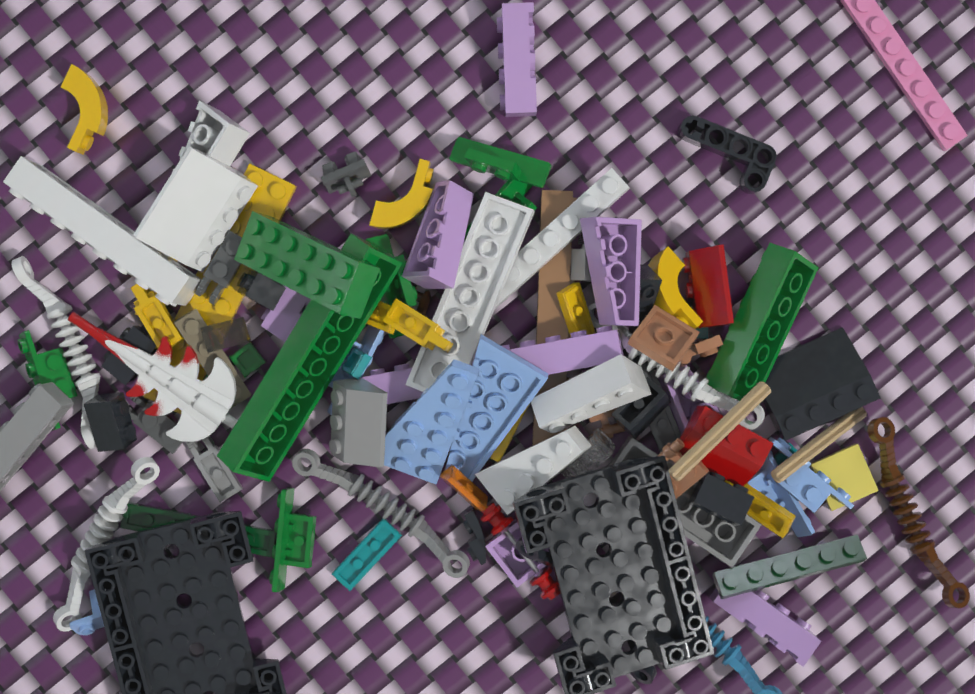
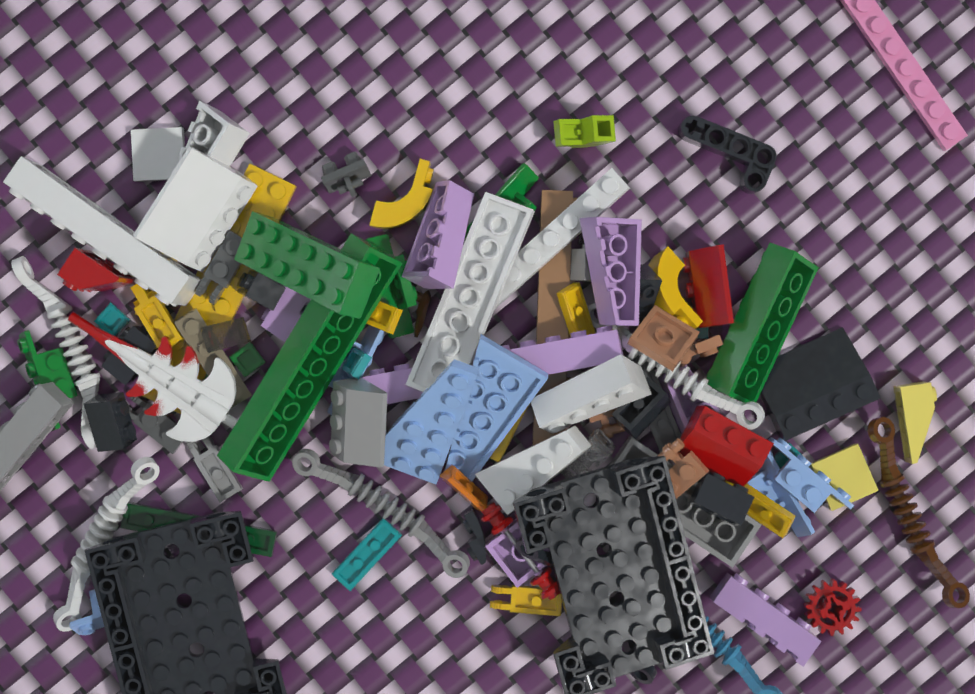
yellow arch [61,64,108,155] -> none
green bracket [270,487,317,592] -> none
yellow hinge [382,298,454,353] -> none
green bracket [449,137,551,188] -> none
lavender wedge [497,2,537,117] -> none
tan axle [668,382,771,481] -> none
plate [712,534,867,599] -> none
tan axle [771,407,867,483] -> none
none -> red slope [57,248,136,293]
none -> teal tile [94,302,132,336]
none -> white tile [131,127,185,182]
none -> yellow hinge [490,585,562,616]
none -> lime brick [553,115,616,148]
none -> red gear [803,578,862,636]
none -> light yellow slope [893,381,937,464]

